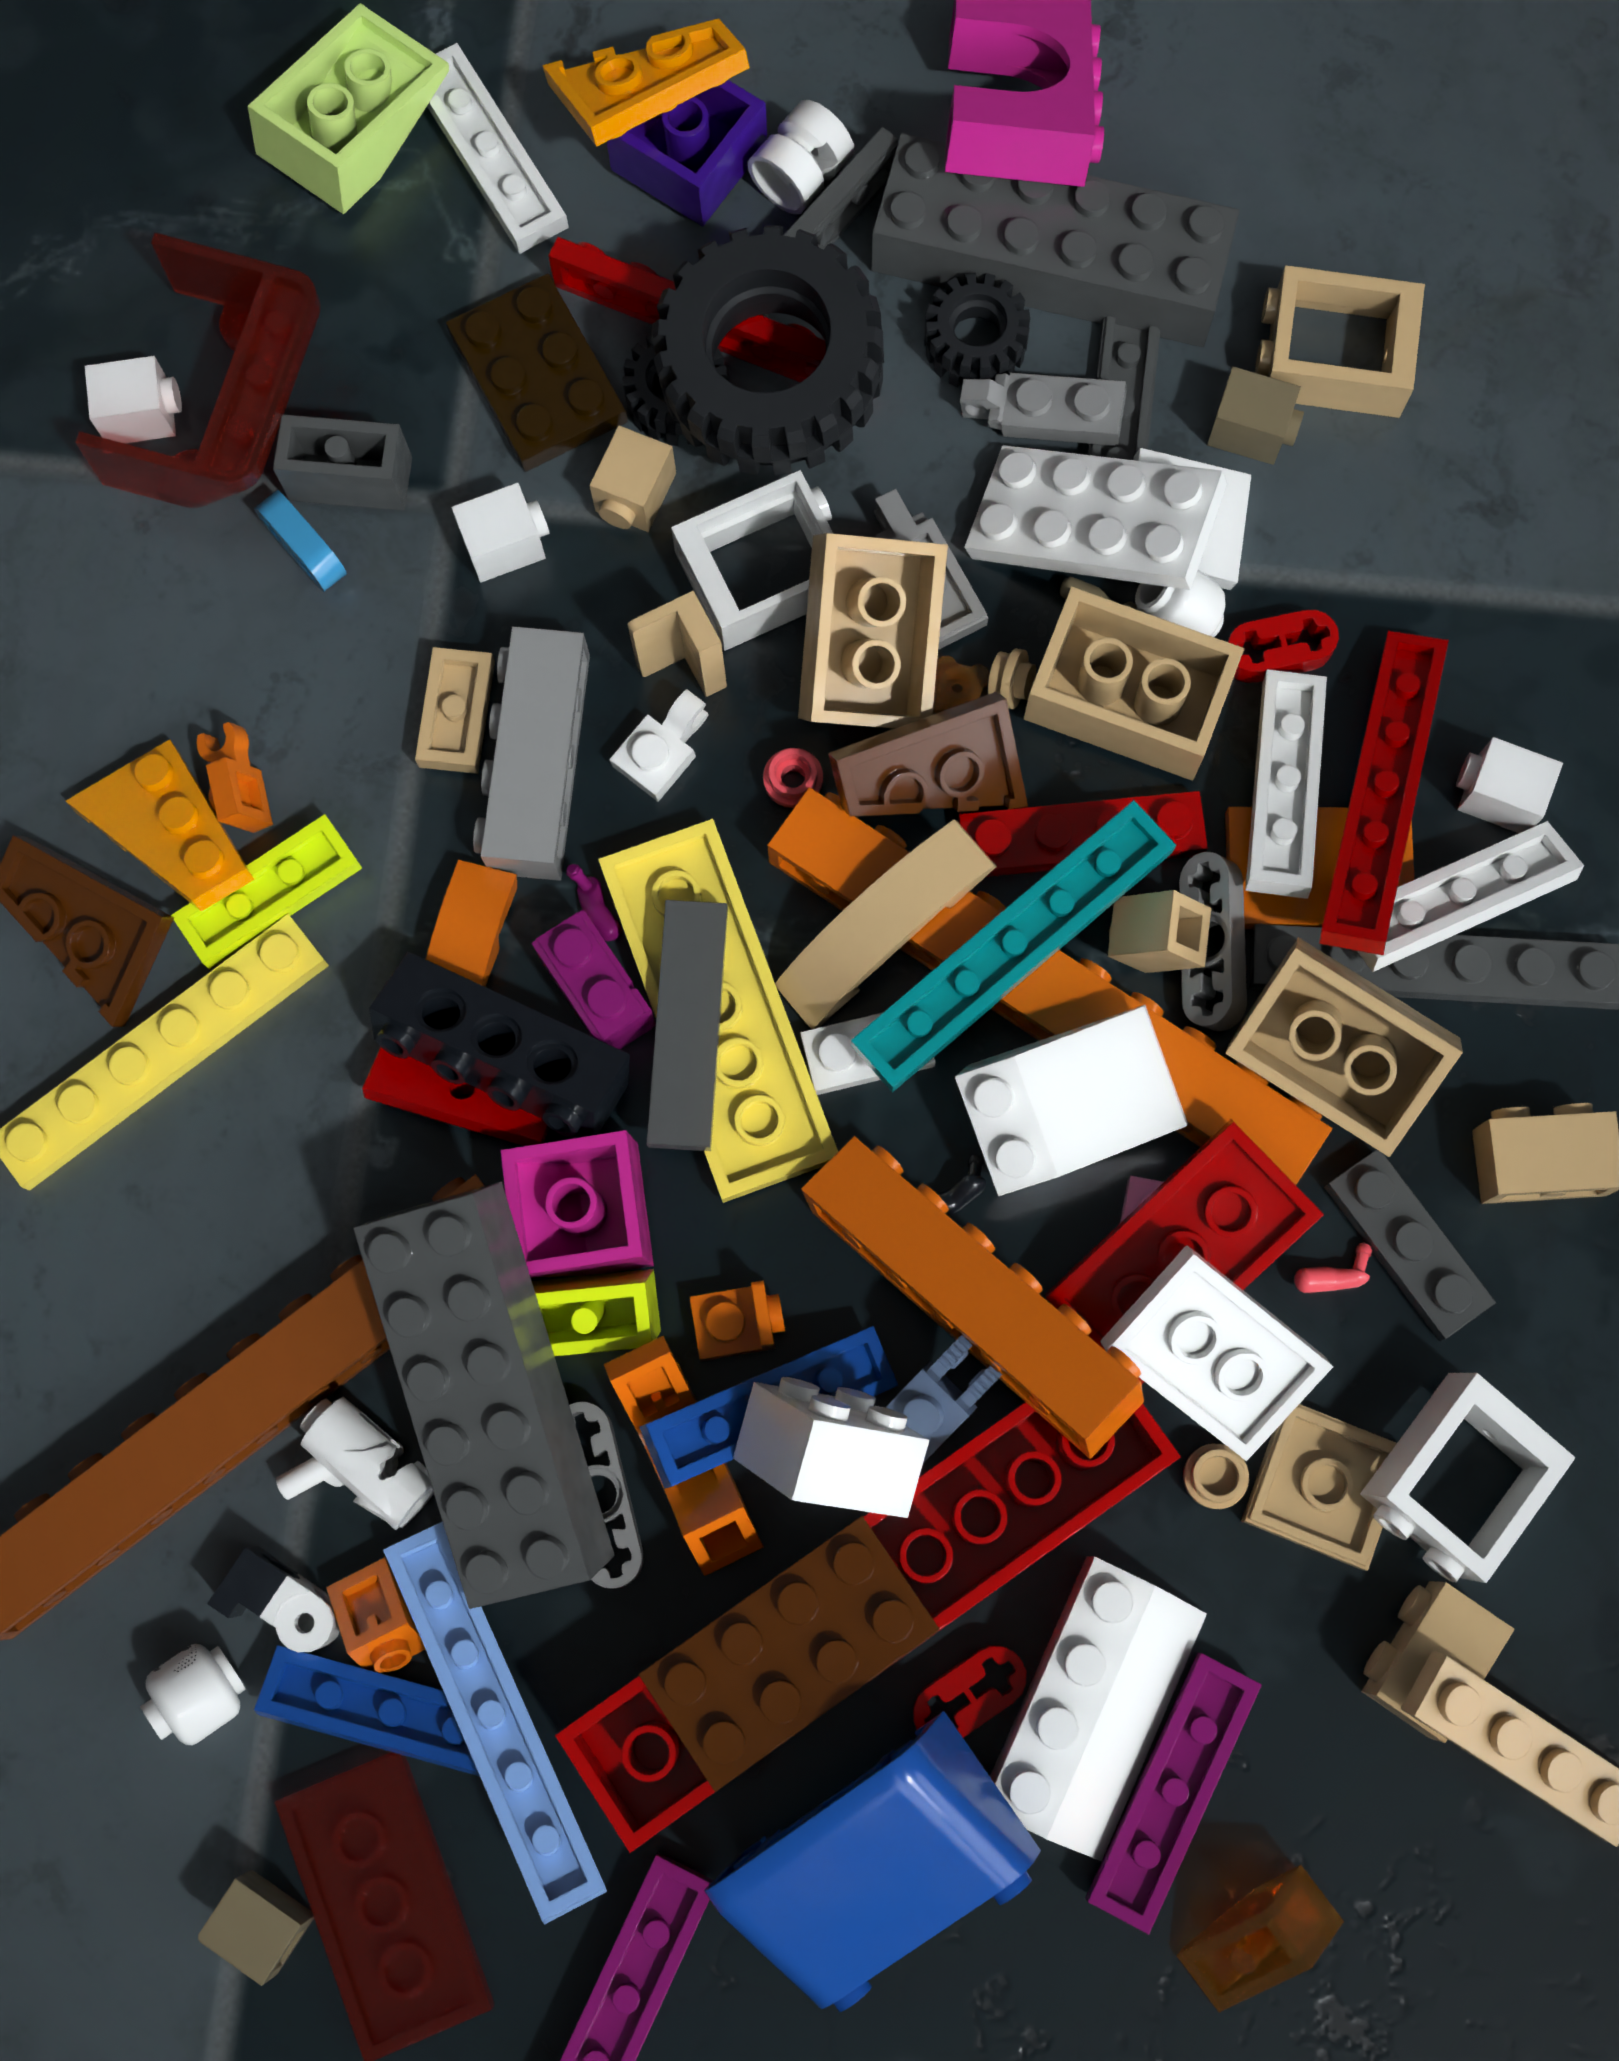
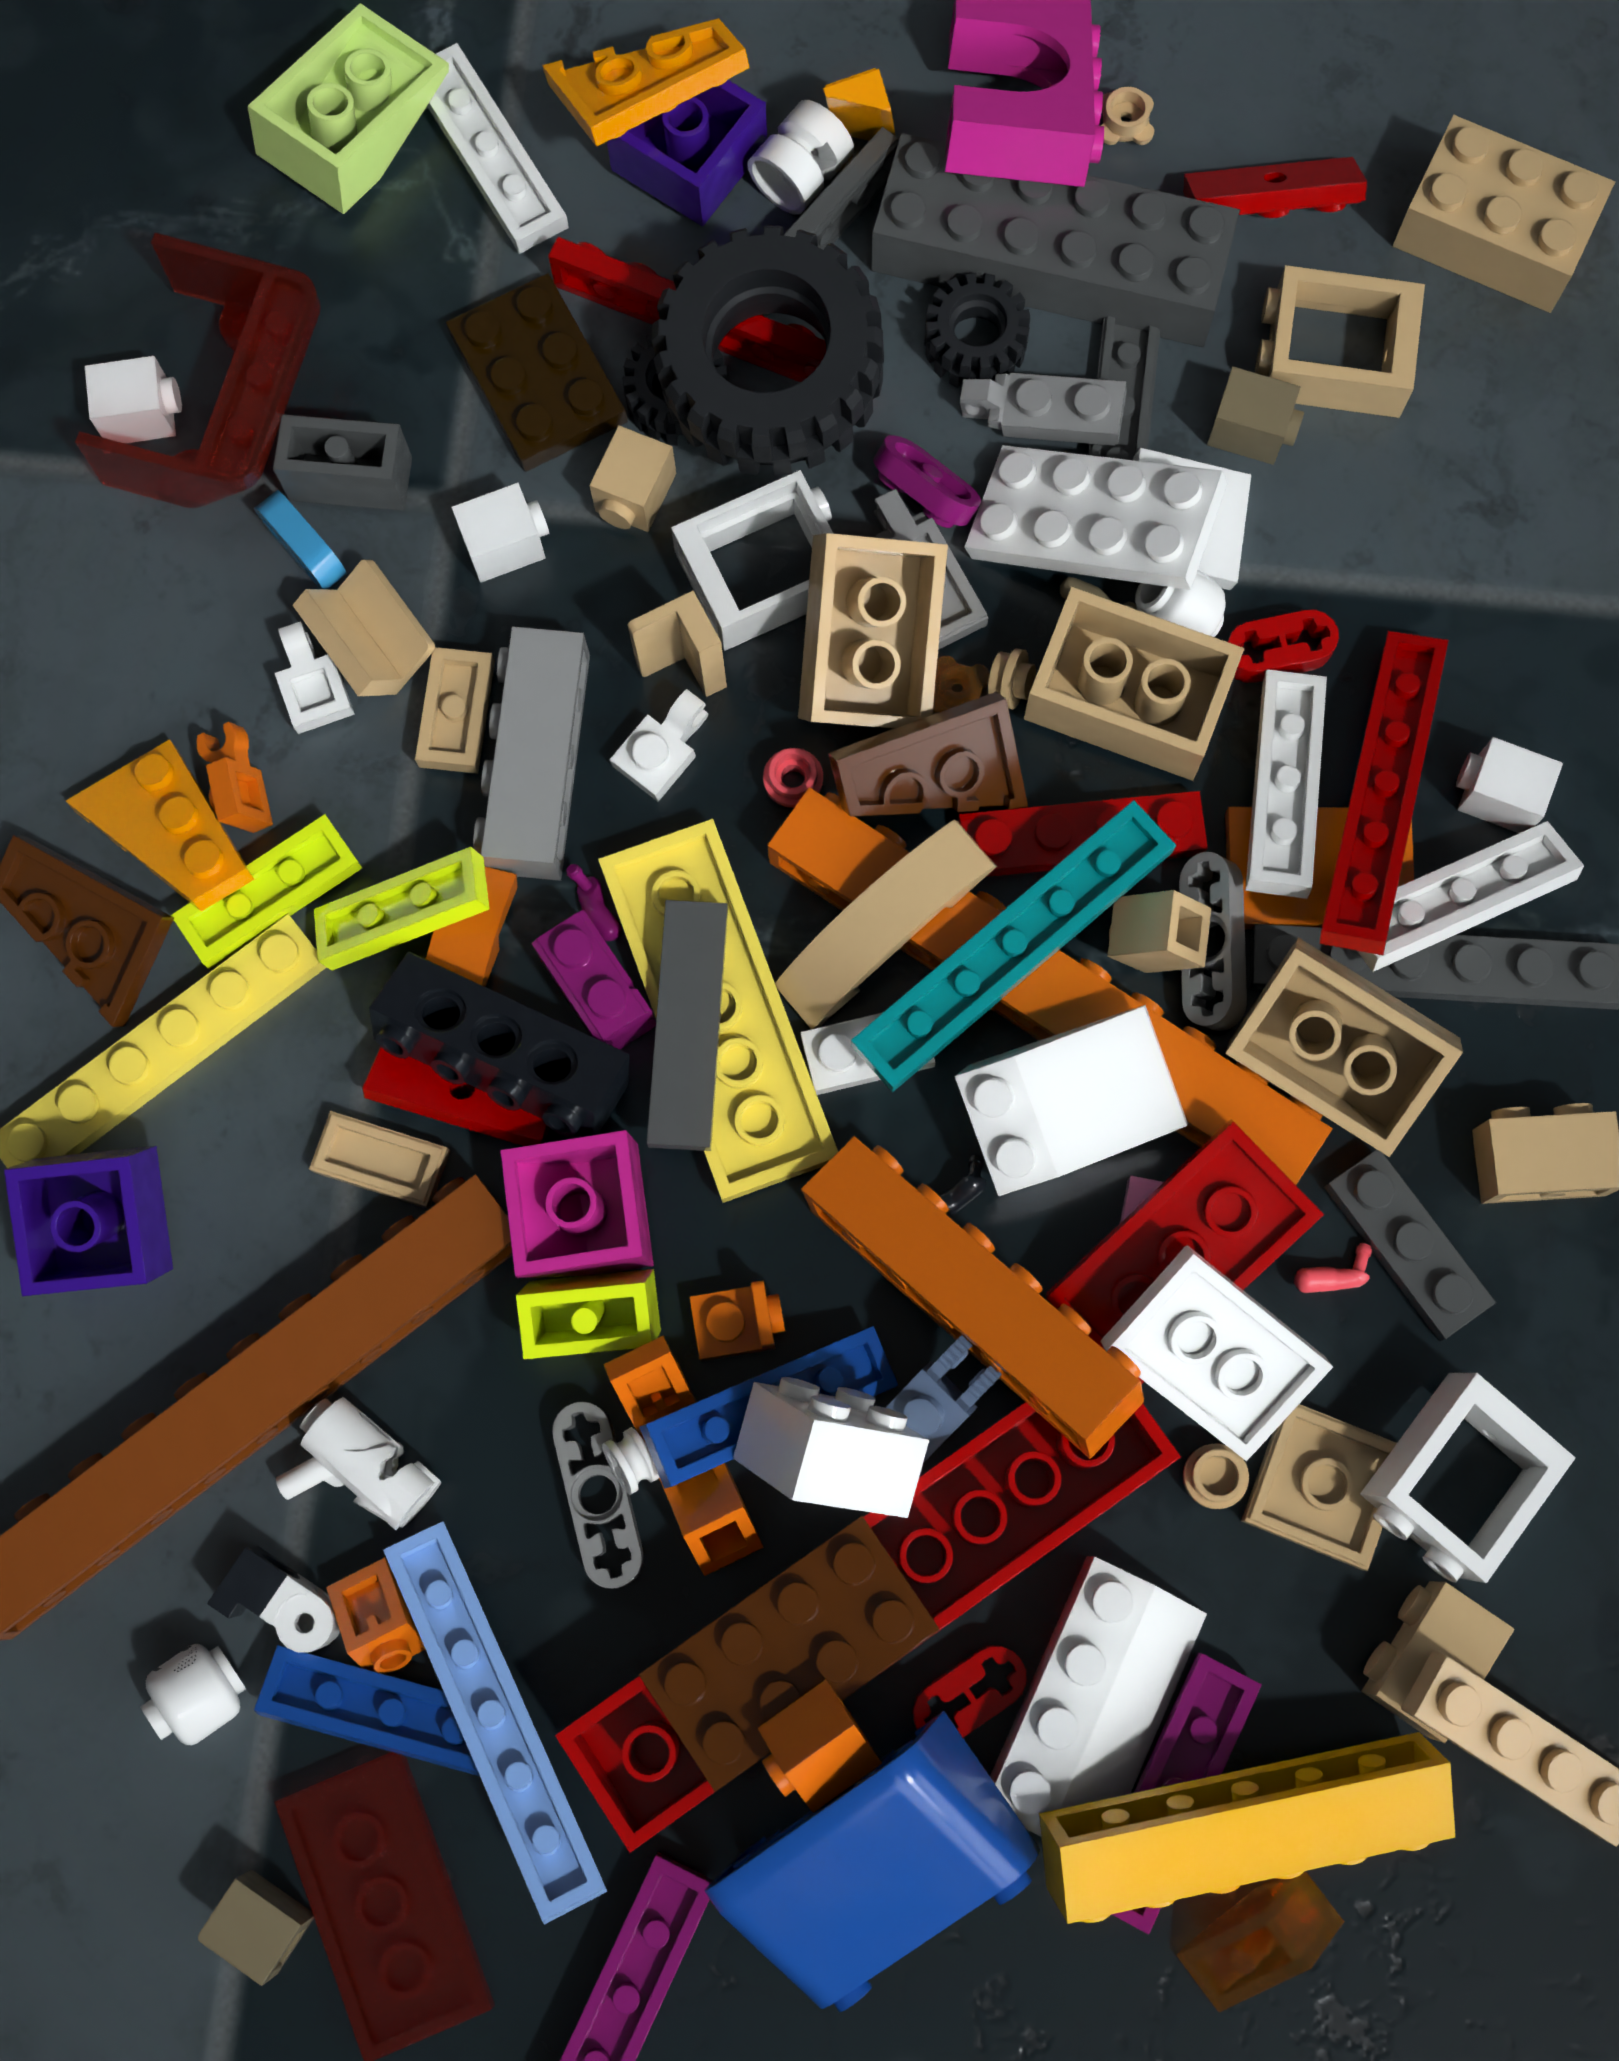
dark grey brick [353,1181,615,1609] -> none
none -> dark purple brick [4,1146,173,1296]
none -> white plate [275,621,355,734]
none -> tan panel [292,560,435,696]
none -> tan tile [309,1111,450,1209]
none -> neon yellow plate [314,846,490,971]
none -> white bush [602,1427,660,1495]
none -> orange brick [758,1679,882,1813]
none -> light orange slope [823,68,896,141]
none -> magenta plate [873,435,981,528]
none -> yellow brick [1039,1732,1455,1924]
none -> tan plate [1101,87,1154,145]
none -> red tile [1183,157,1367,218]
none -> tan brick [1392,115,1615,313]

